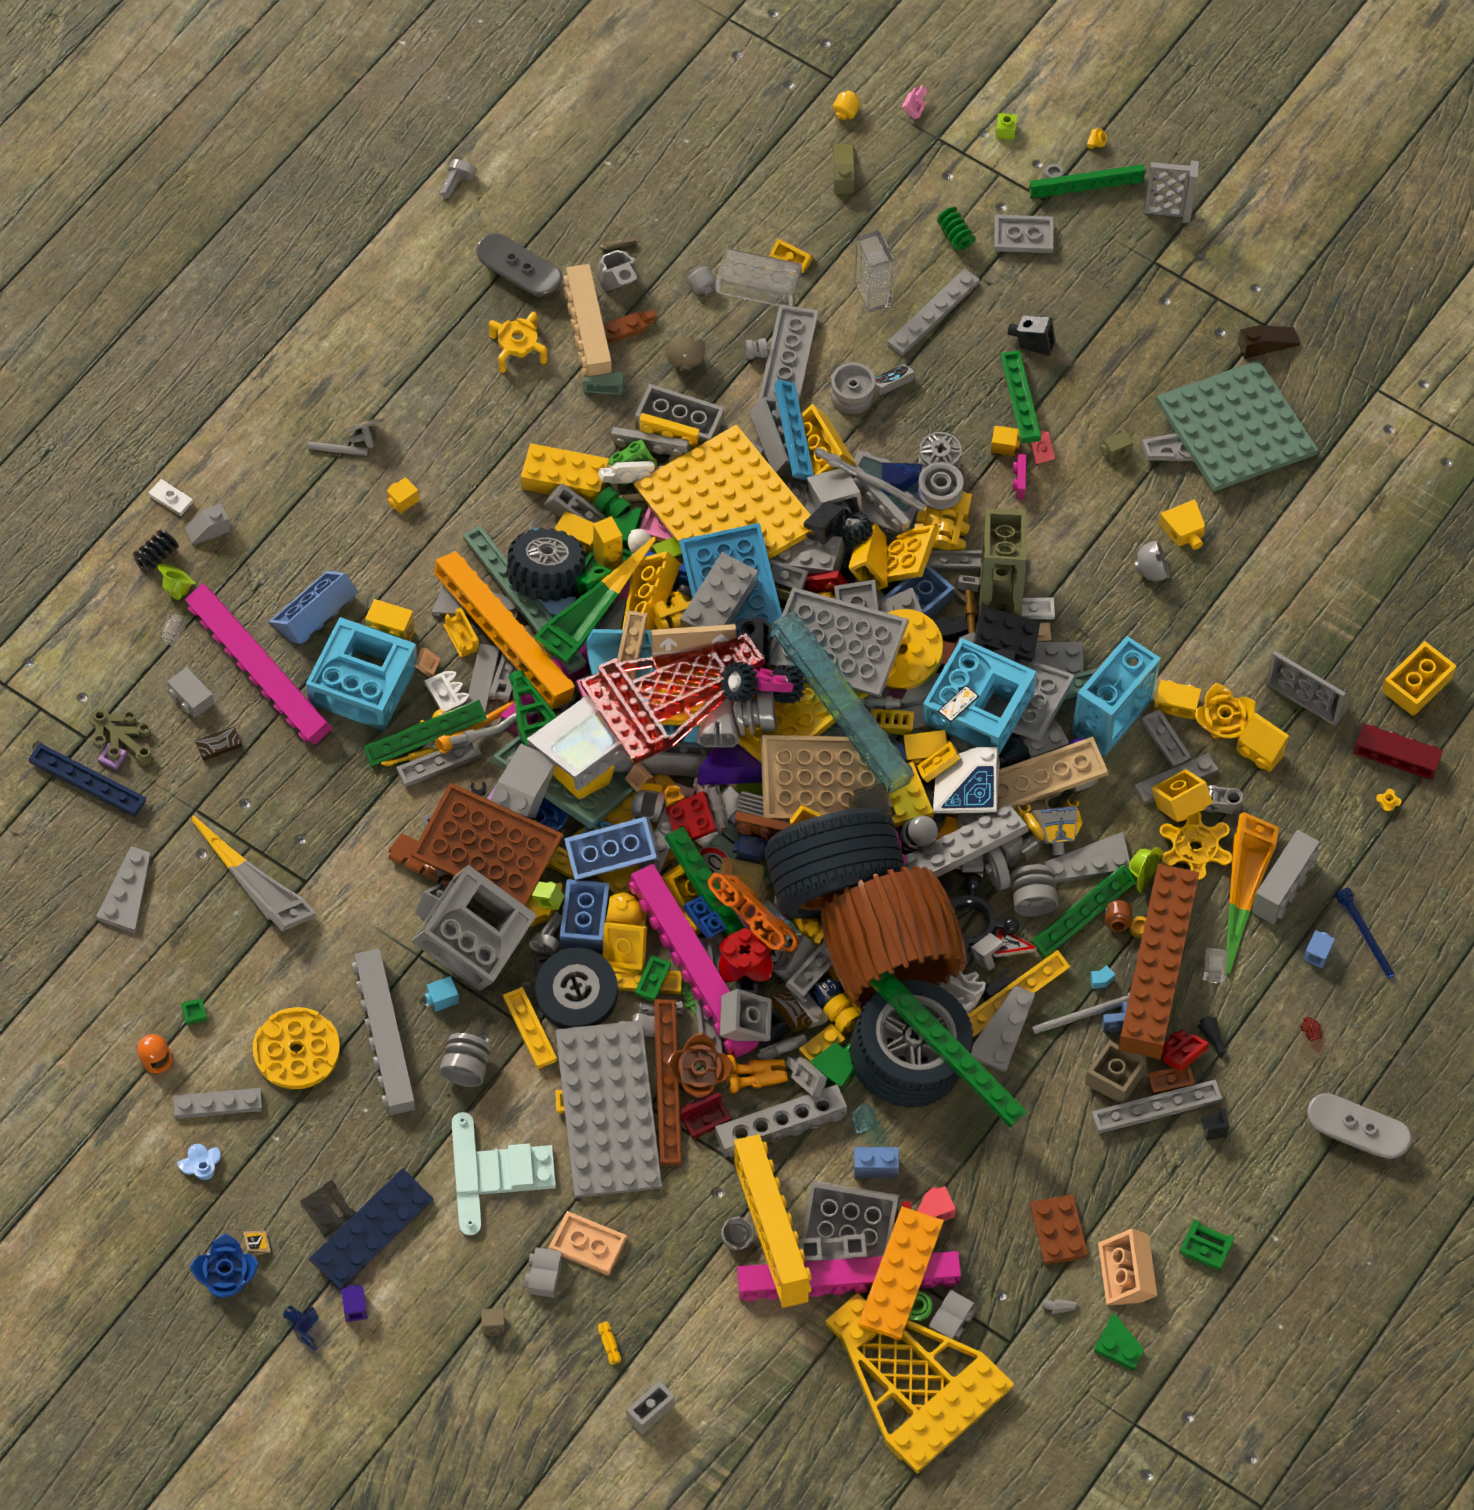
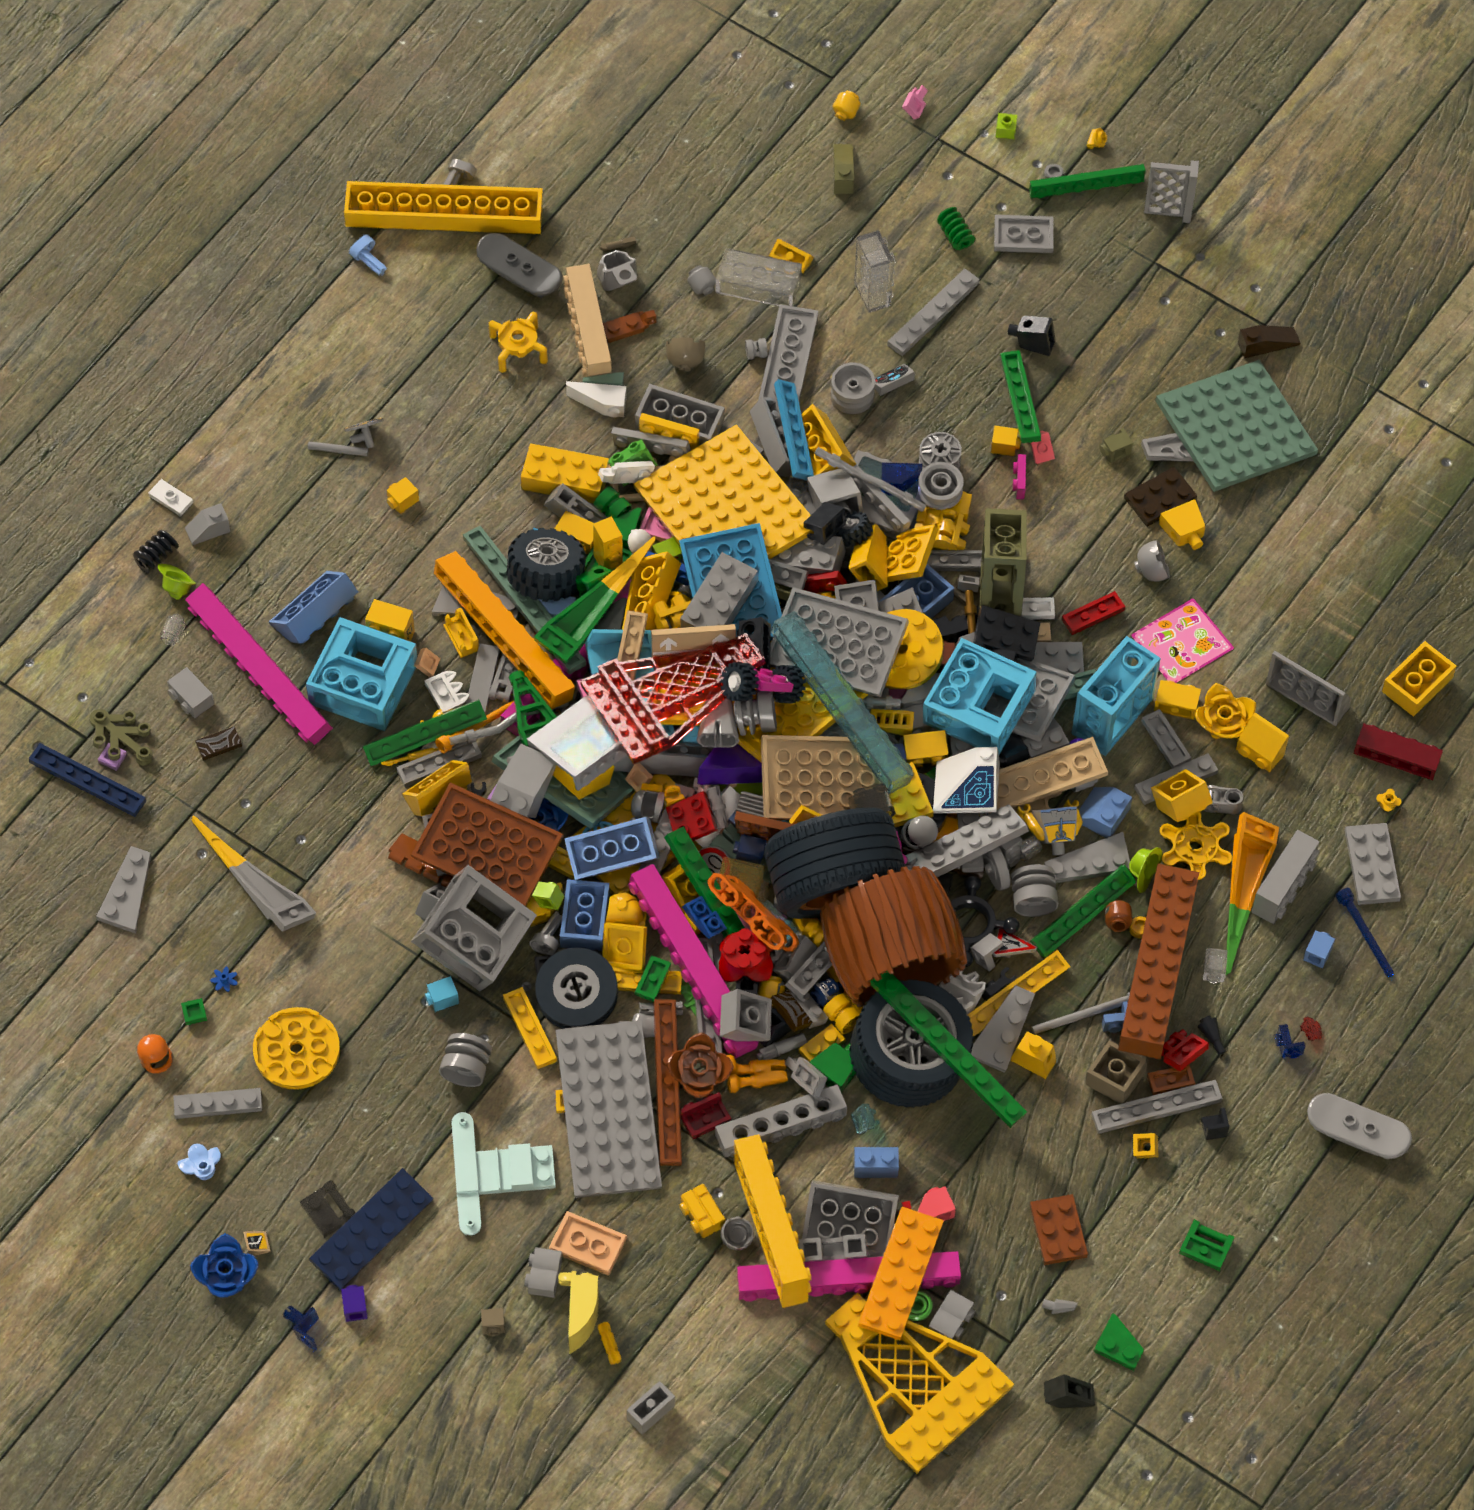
light grey brick [352,949,415,1115] -> none
yellow plate [917,741,961,783] -> none
sticker [938,685,979,722] -> none
medium azure piece [1090,965,1116,989] -> none
light nougat slope [1098,1228,1157,1305] -> none
none -> blue plant [210,966,238,992]
none -> yellow brick [344,181,543,234]
none -> light blue piece [349,234,387,276]
none -> yellow slope [402,760,472,816]
none -> light yellow piece [558,1271,599,1354]
none -> white slope [566,381,626,418]
none -> yellow brick [679,1184,726,1238]
none -> yellow head [758,976,786,1009]
none -> yellow torso [1010,1032,1056,1079]
none -> pearl dark grey slope [1044,1374,1095,1408]
none -> red plate [1062,591,1126,635]
none -> medium blue slope [1079,787,1132,838]
none -> dark brown plate [1124,467,1197,527]
none -> sticker [1131,599,1234,683]
none -> yellow plate [1133,1133,1159,1159]
none -> clear blue bracket [1274,1024,1305,1058]
none -> light grey plate [1344,823,1401,905]

